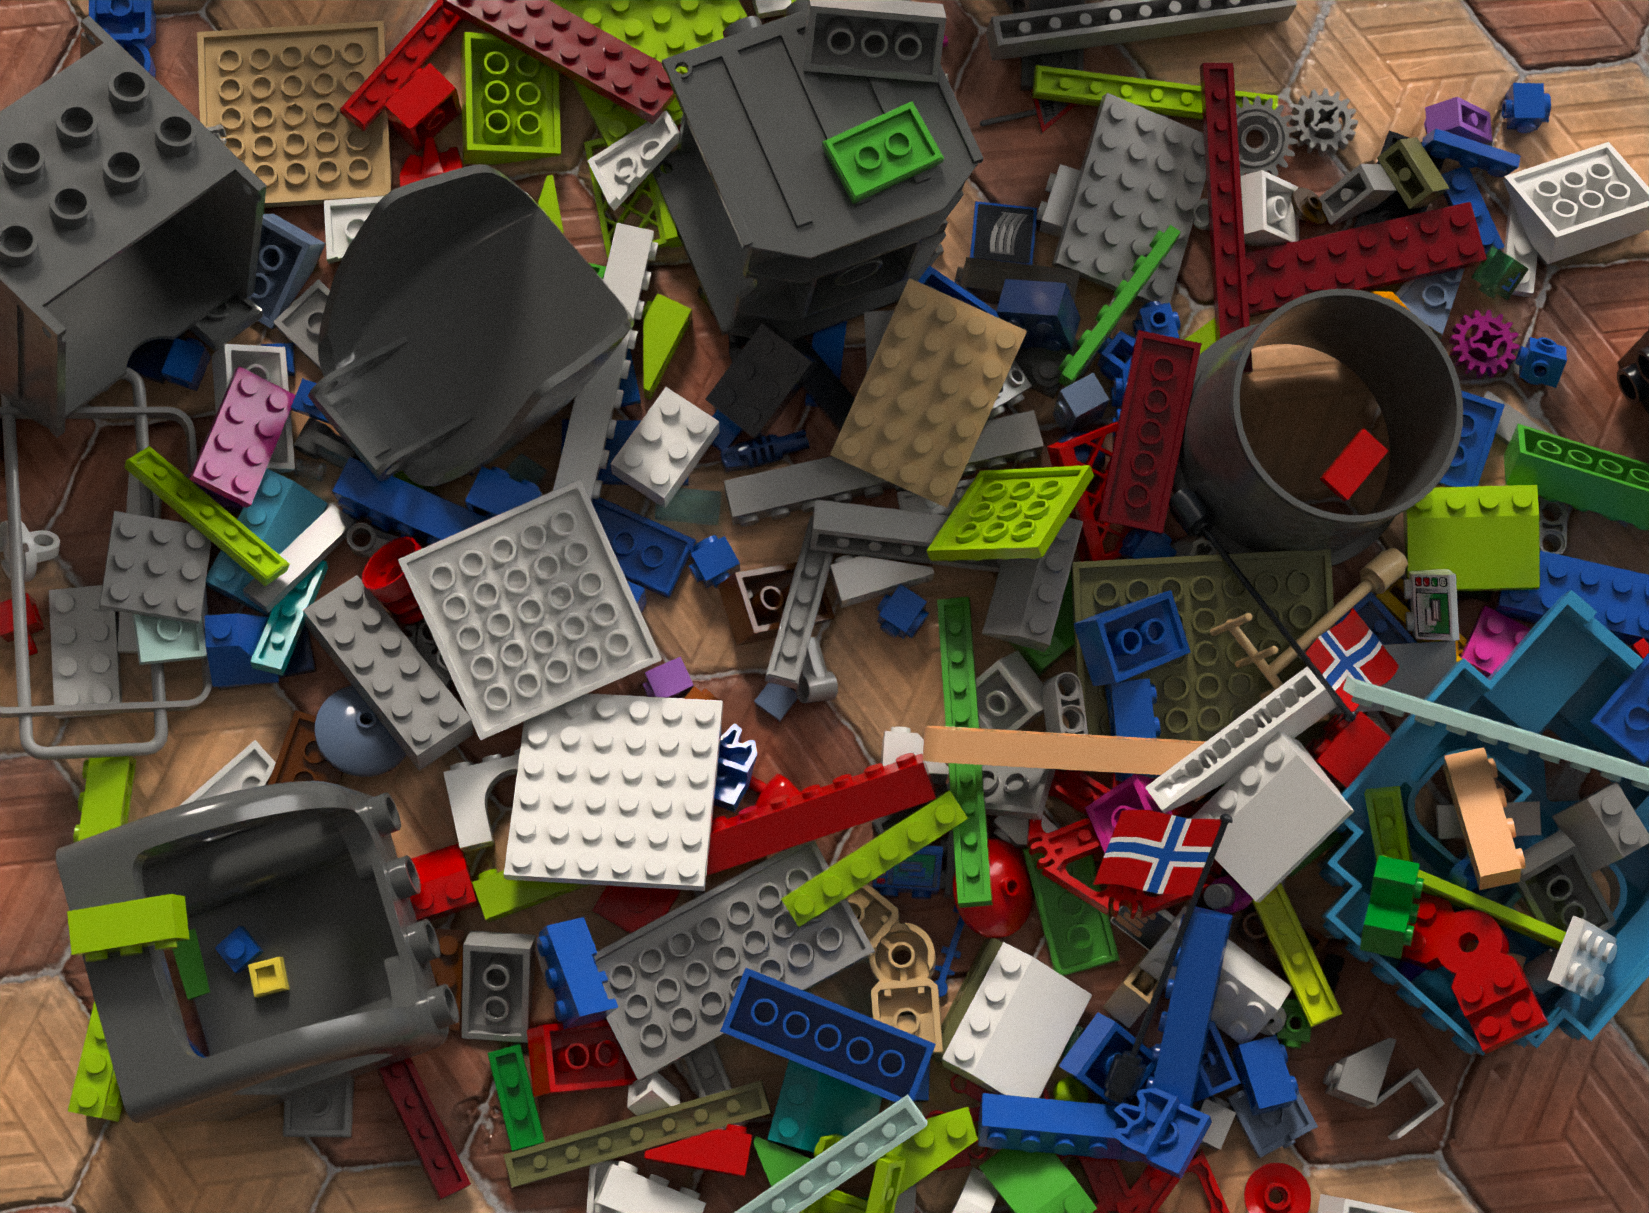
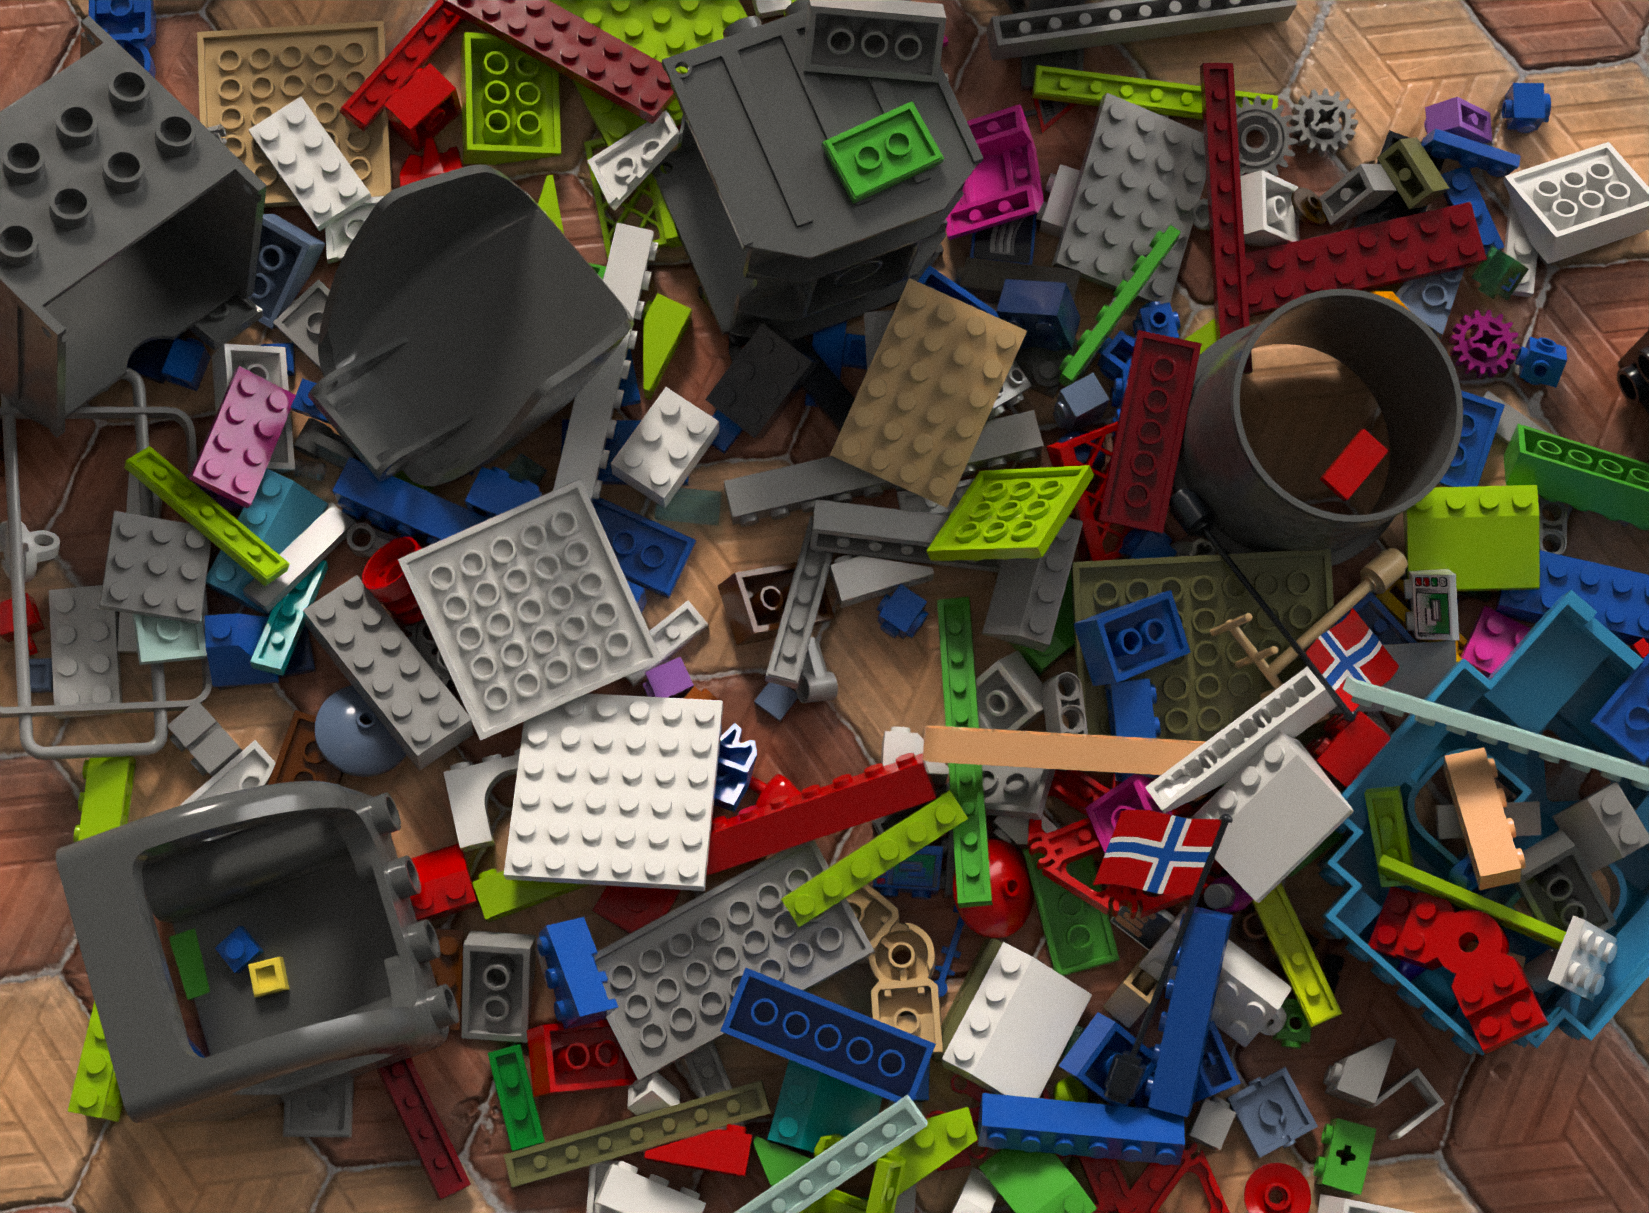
lime brick [67,894,189,962] -> none
blue brick [688,535,740,589] -> none
dark blue hinge [720,429,810,472] -> none
blue plate [1111,1088,1212,1179] -> none
blue brick [1232,1035,1299,1116] -> none
green brick [1360,855,1424,959] -> none
none -> sand blue tile [29,658,53,693]
none -> light grey piece [167,700,243,777]
none -> white plate [249,97,372,231]
none -> white tile [625,600,709,687]
none -> blue tile [842,333,867,369]
none -> dark pink slope [946,104,1044,240]
none -> bright green brick [1313,1118,1376,1196]

